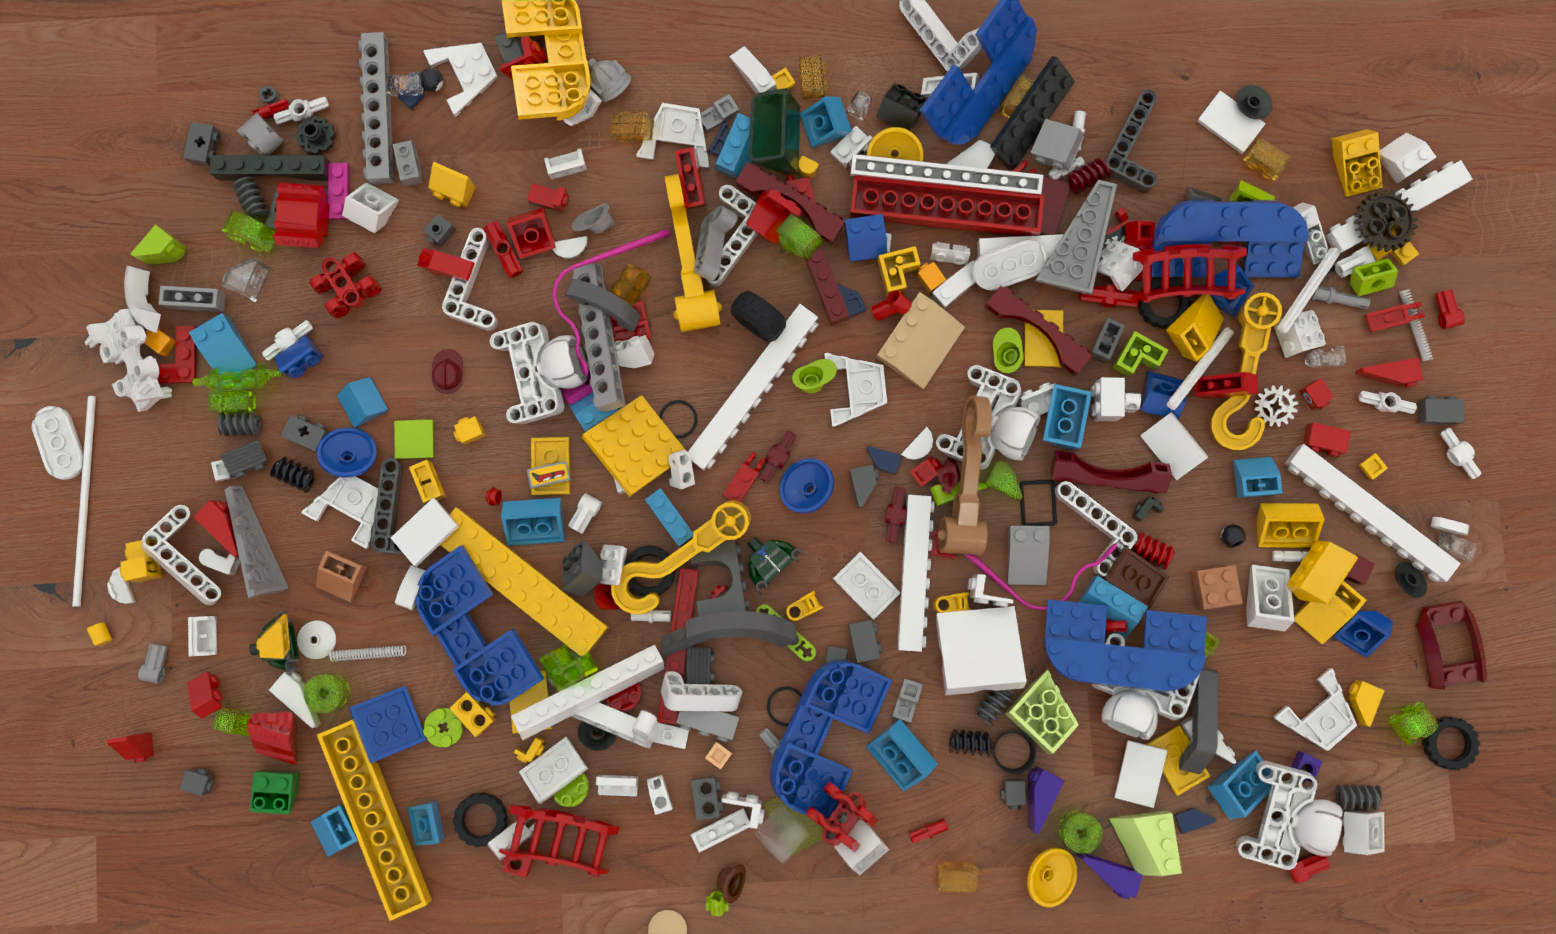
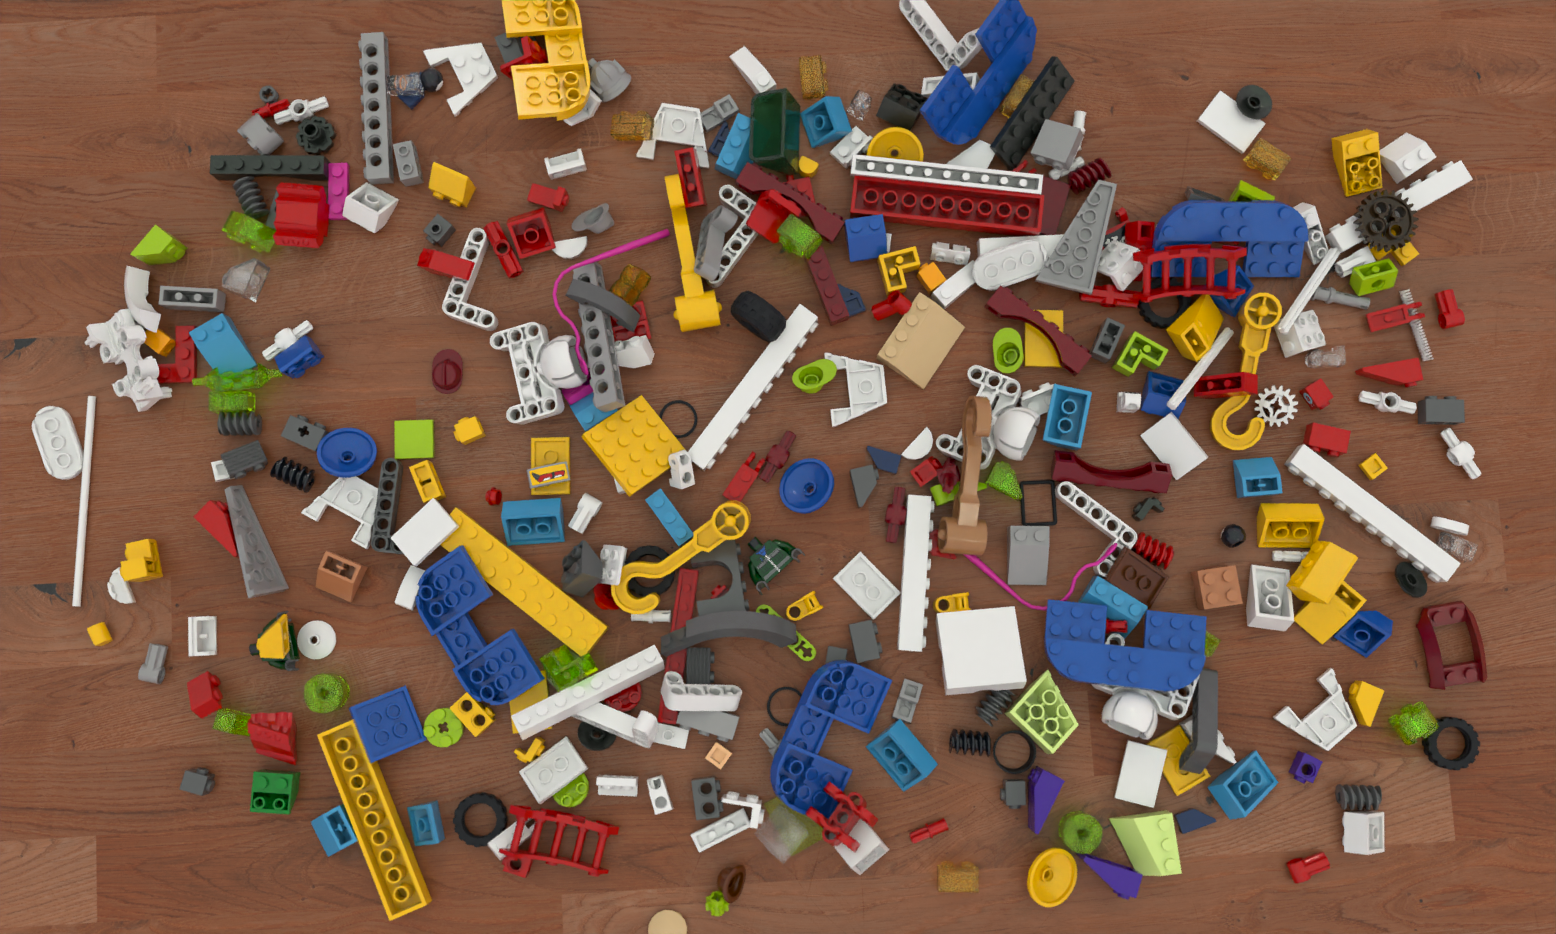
red slope [107,732,154,763] -> none
white beam [141,505,221,606] -> none
dark grey brick [183,122,221,167] -> none
white leg [199,549,240,575] -> none
white slope [269,671,321,728] -> none
red piece [309,252,382,318] -> none
white piece [329,645,406,662] -> none
dark azure slope [337,377,389,429] -> none
yellow plate [771,67,796,94] -> none
white bracket [967,574,1013,607] -> none
white brick [1090,377,1125,421] -> none
dark grey beam [1105,89,1157,193] -> none
white beam [1236,761,1343,870] -> none
dark red panel [1345,555,1374,585] -> none

